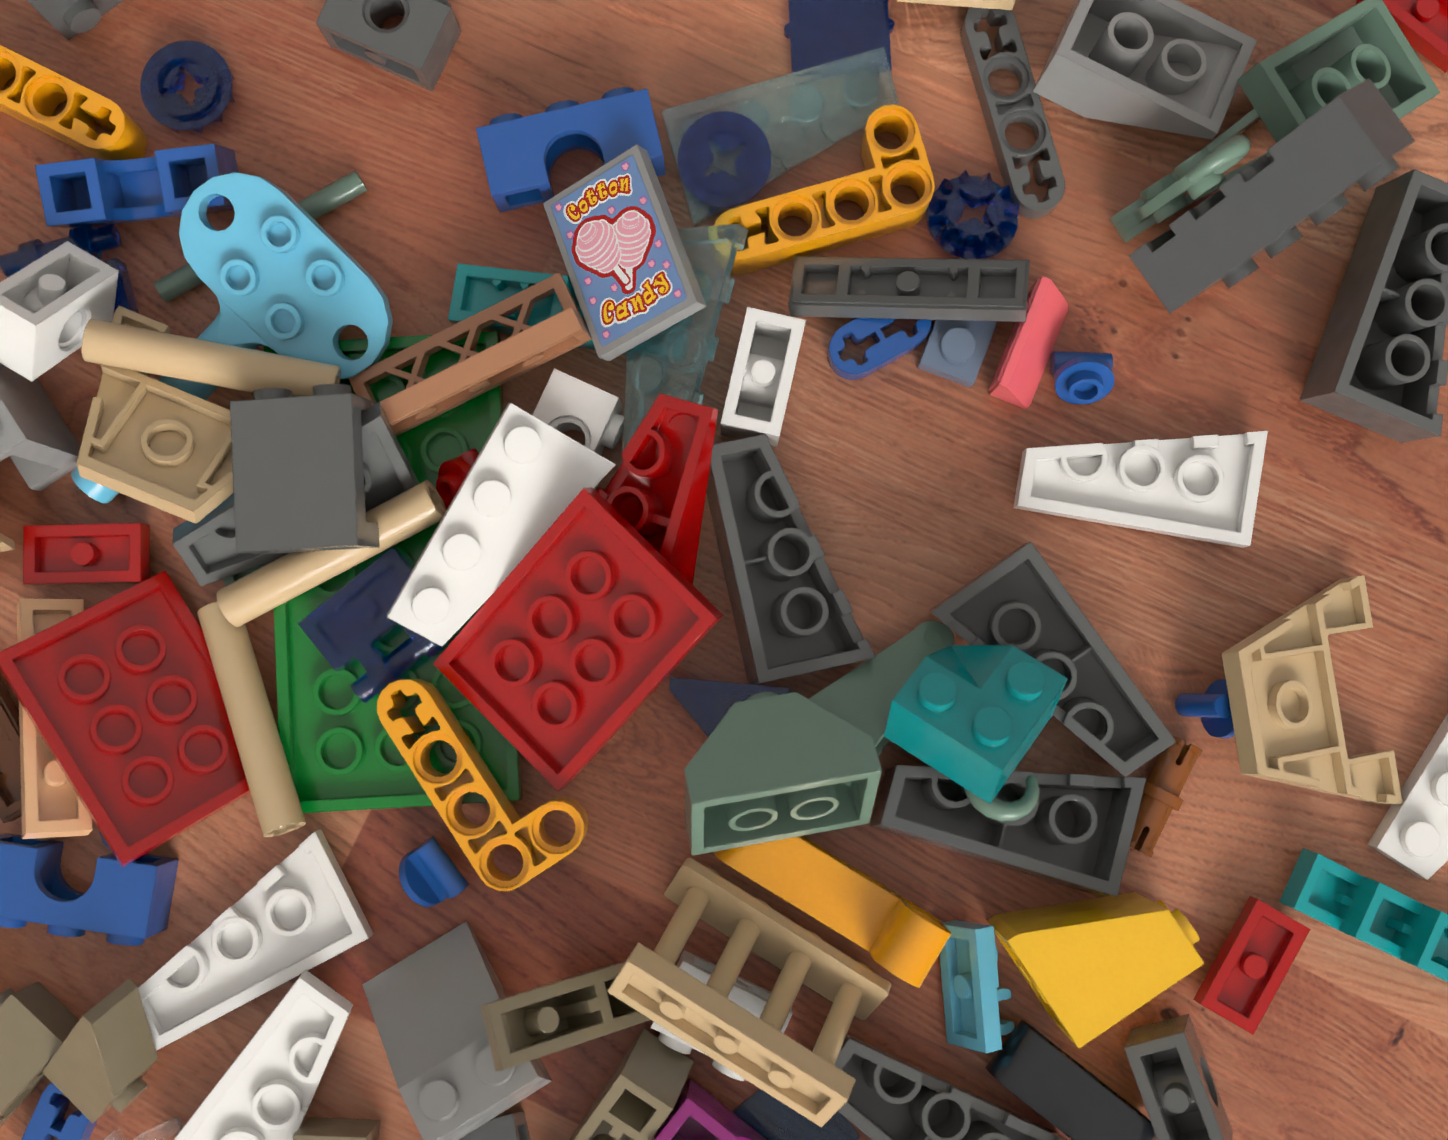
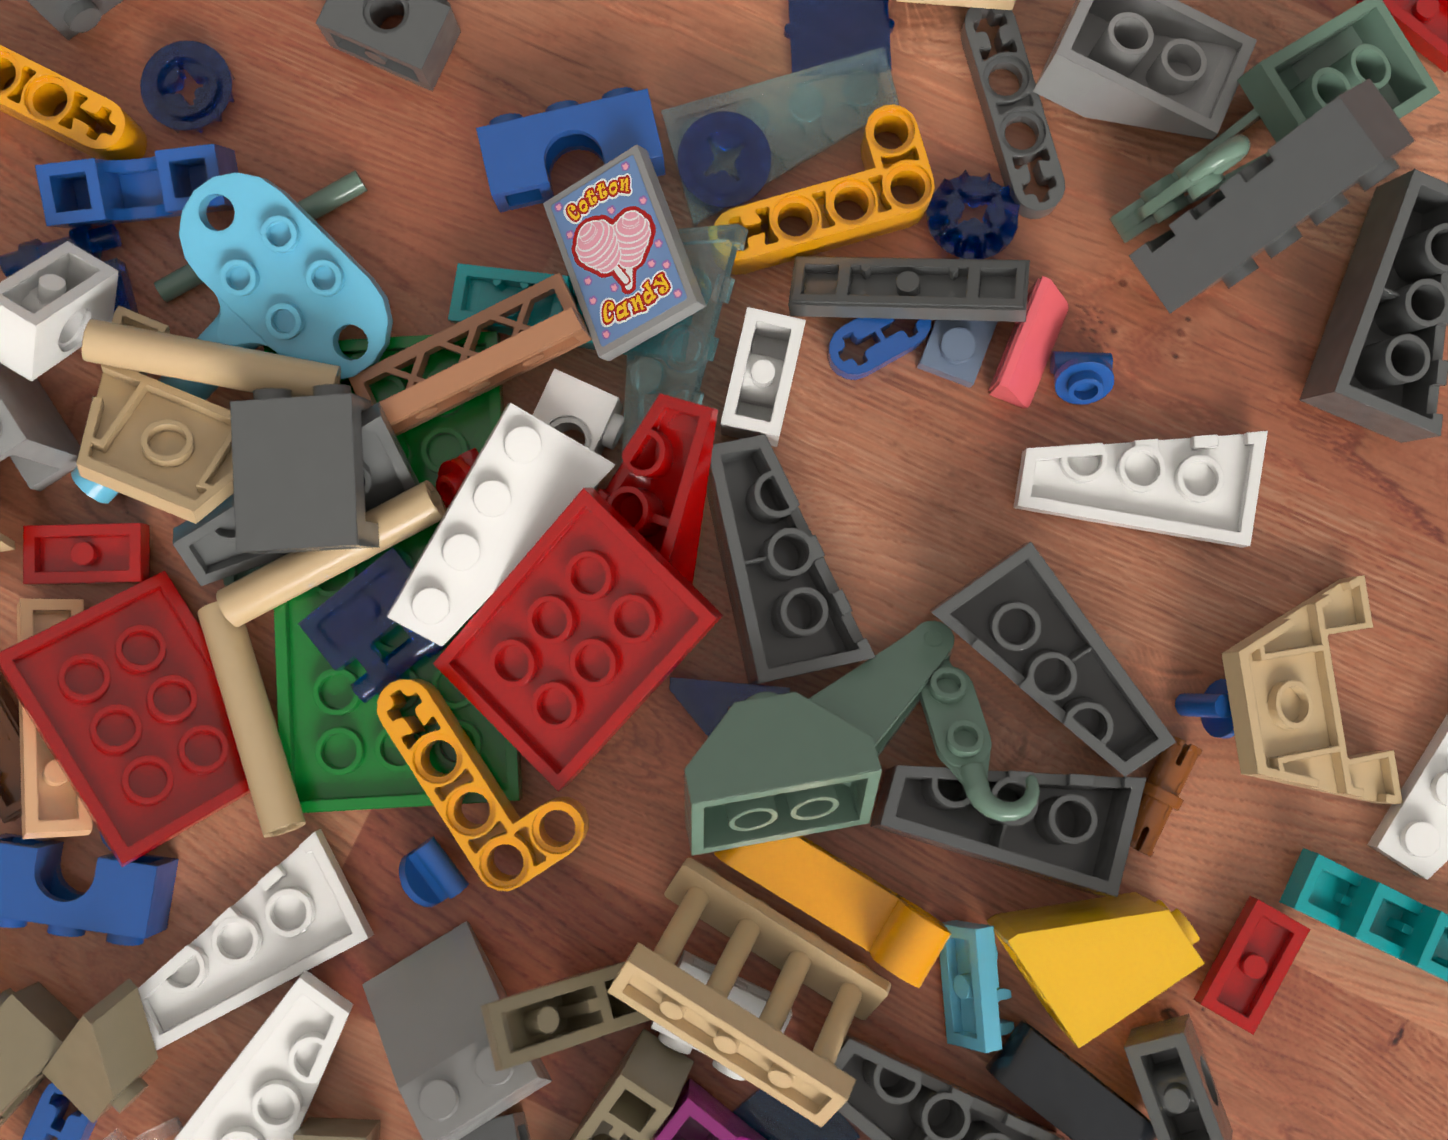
teal slope [884,645,1068,804] -> none

